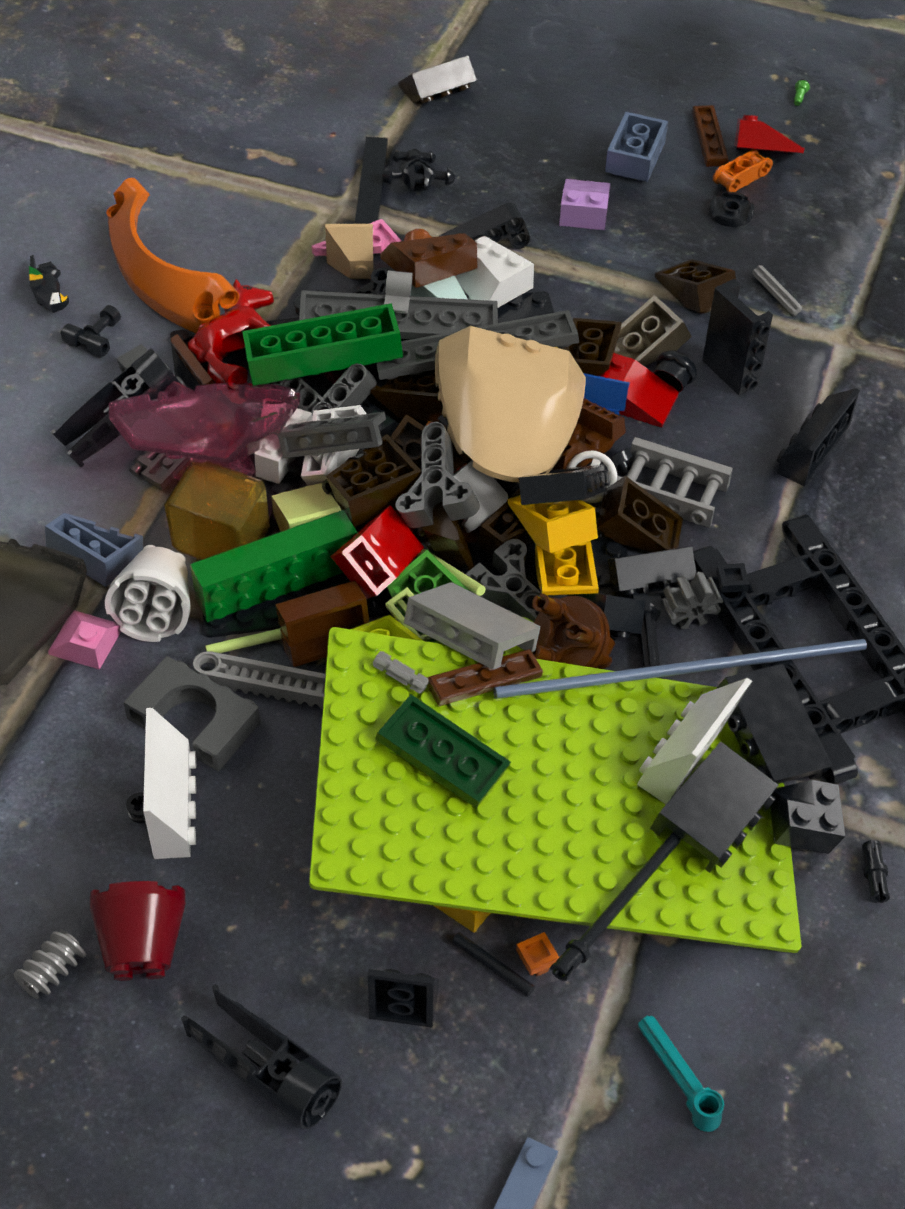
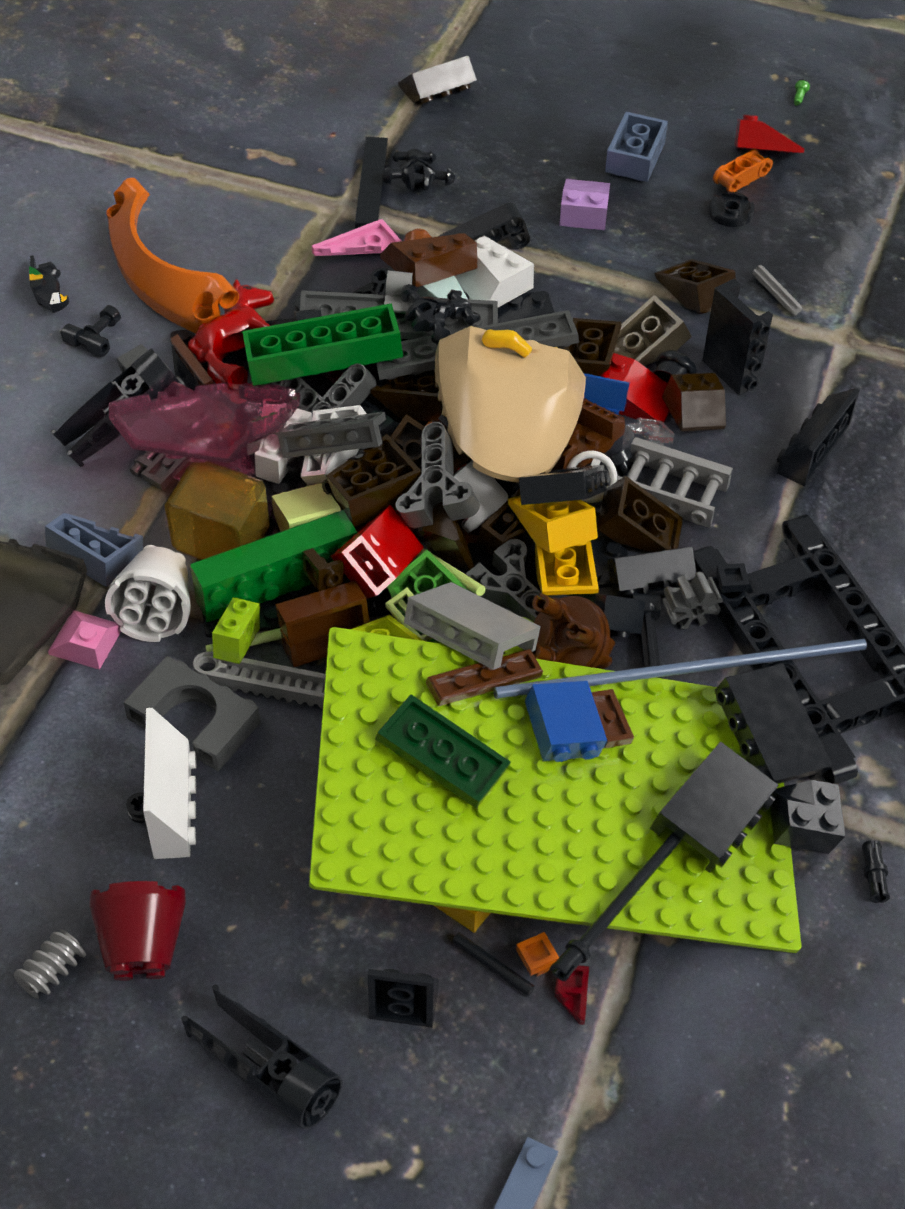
tan slope [325,224,373,279] -> none
light grey axle [373,651,429,693] -> none
white slope [637,678,752,804] -> none
teal axle [638,1016,724,1132] -> none
reddish brown tile [692,105,729,167] -> none
none -> lime brick [212,597,260,664]
none -> black plate [294,309,322,321]
none -> dark brown bracket [303,548,344,592]
none -> black piece [401,284,479,345]
none -> yellow arm [482,329,532,358]
none -> blue brick [525,681,607,762]
none -> dark red tile [555,965,589,1025]
none -> reddish brown plate [592,689,634,749]
none -> clear plate [621,418,674,452]
none -> dark brown slope [662,373,726,431]

